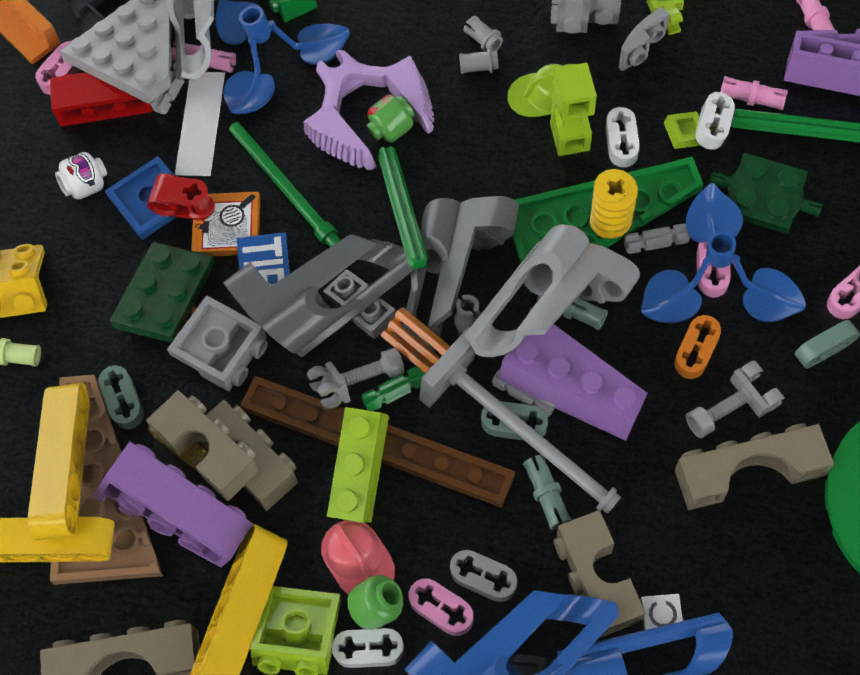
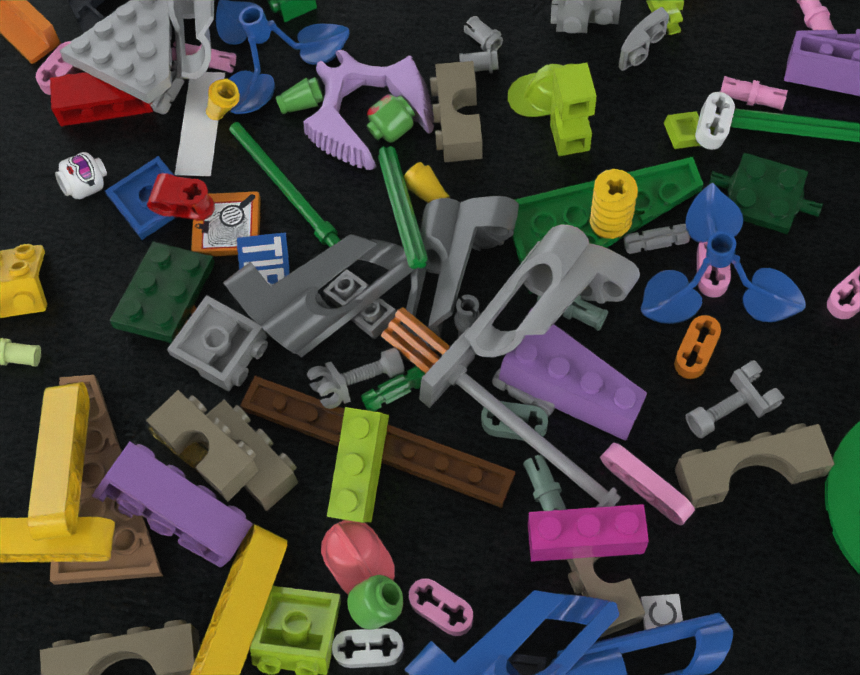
sand green beam [98,365,144,429] -> none
light grey beam [450,550,517,602] -> none
white beam [606,107,640,167] -> none
sand green beam [795,320,860,369] -> none
none -> yellow cone [206,79,240,120]
none -> bright green cone [276,77,324,114]
none -> yellow cone [404,162,450,203]
none -> dark tan arch [430,61,483,162]
none -> dark pink brick [528,504,649,561]
none -> bright pink beam [600,443,695,525]

